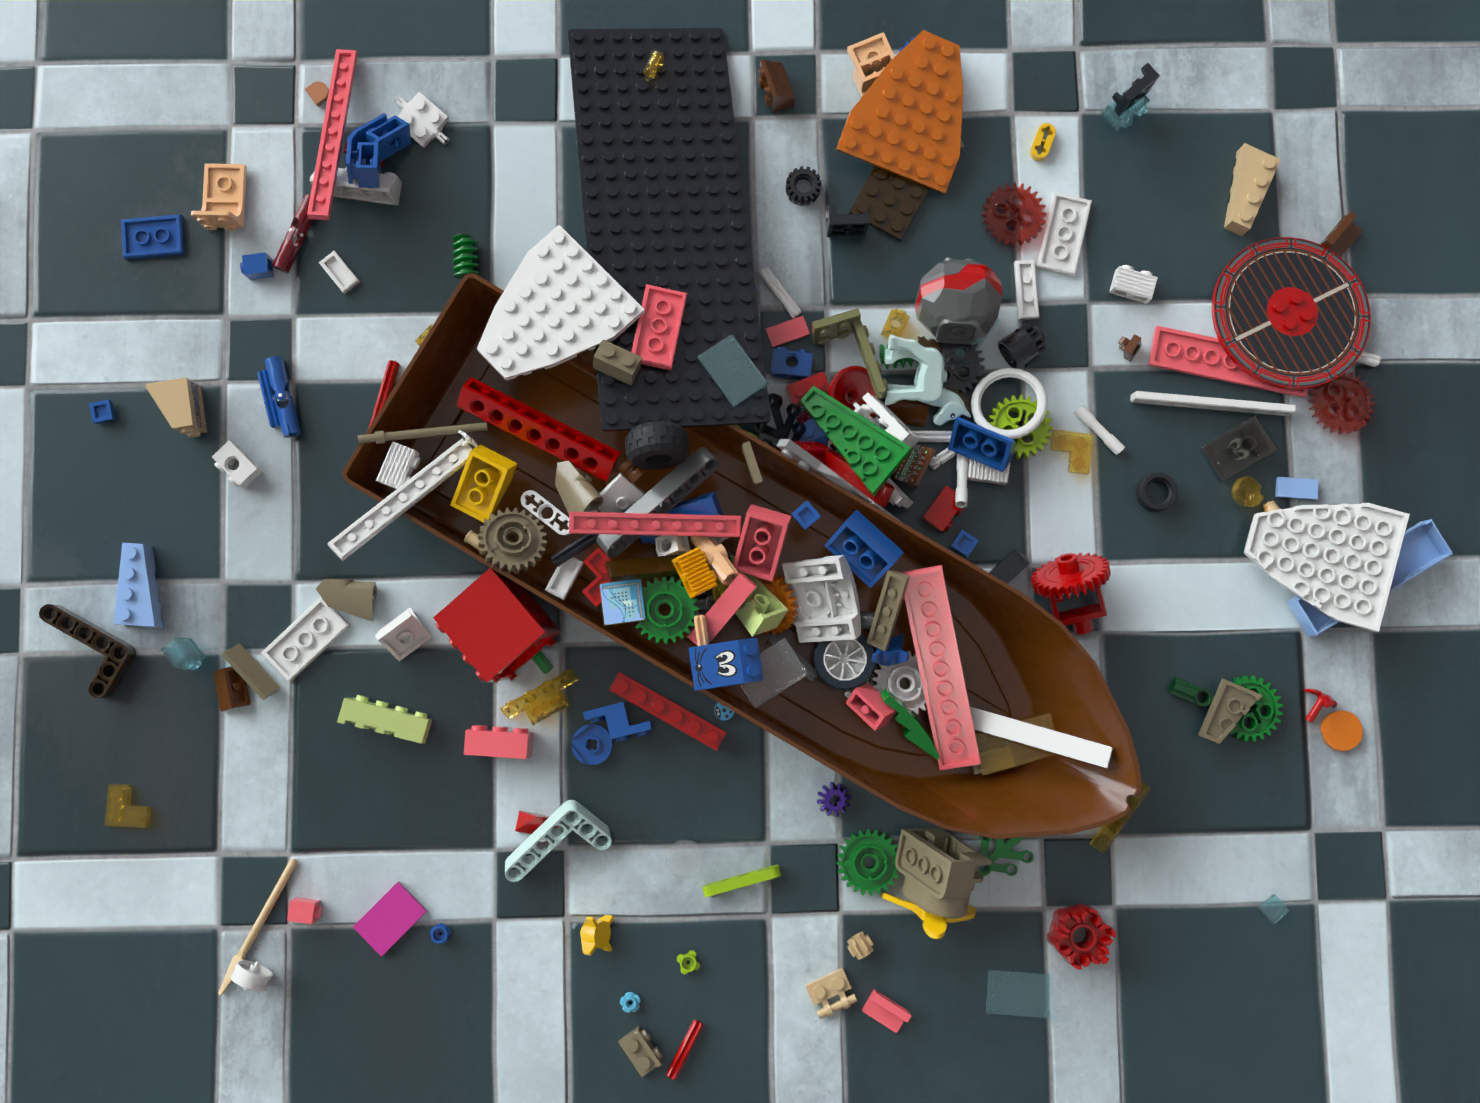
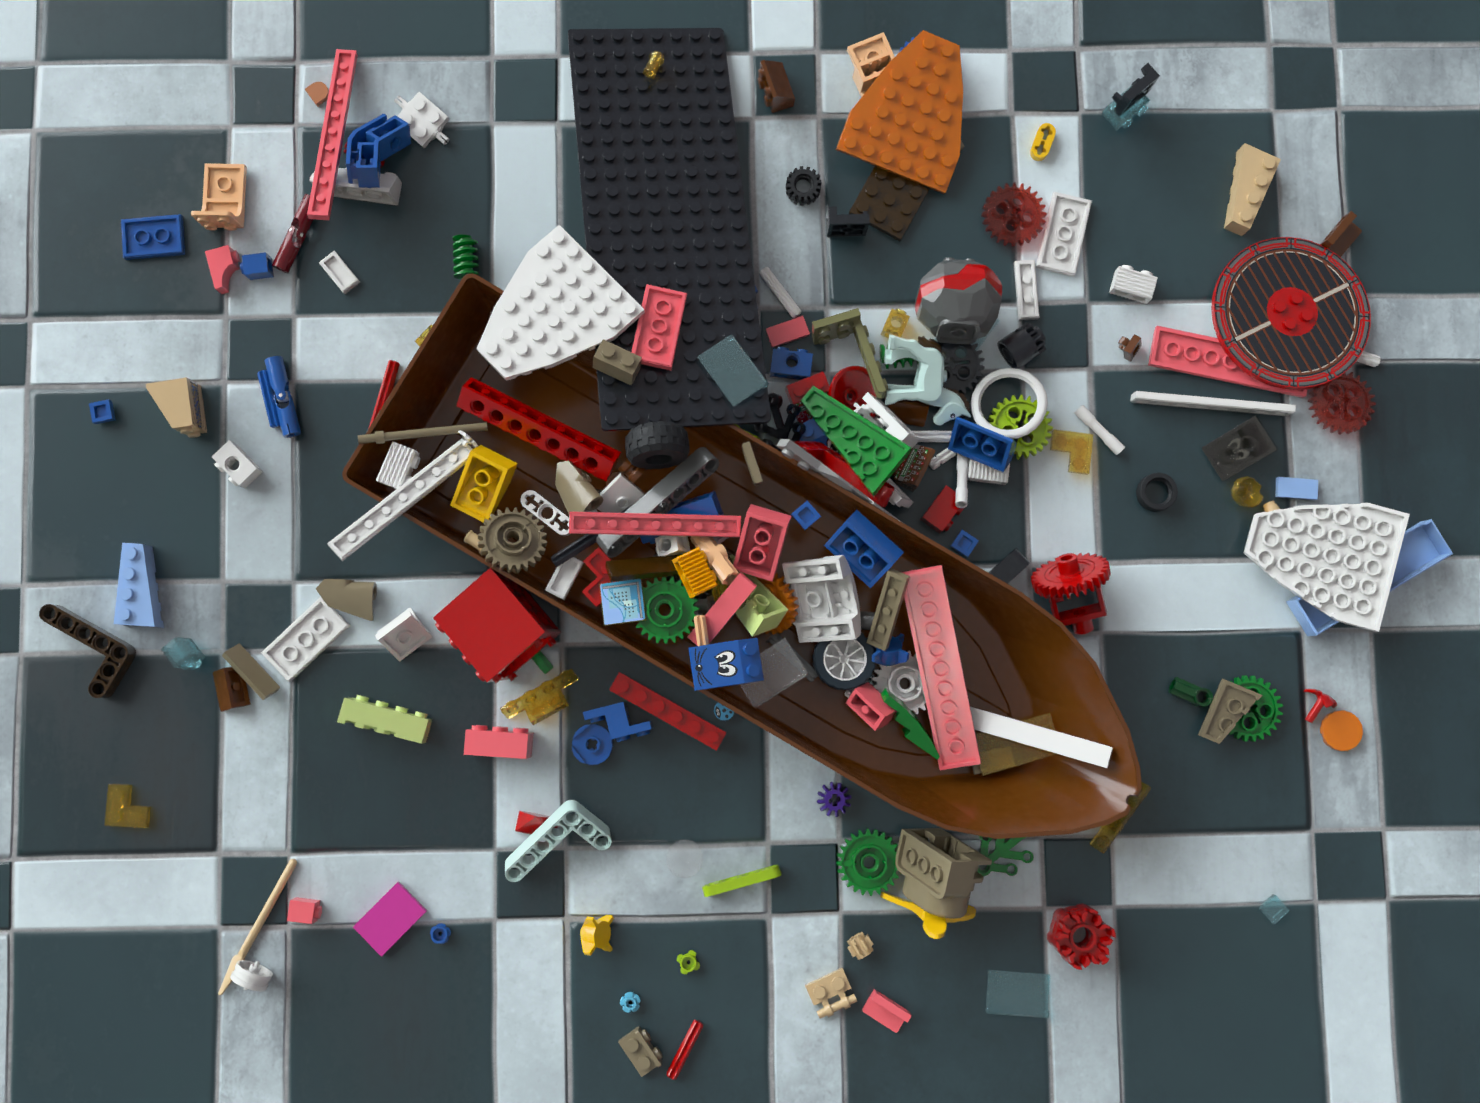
none -> coral arch [205,245,240,294]

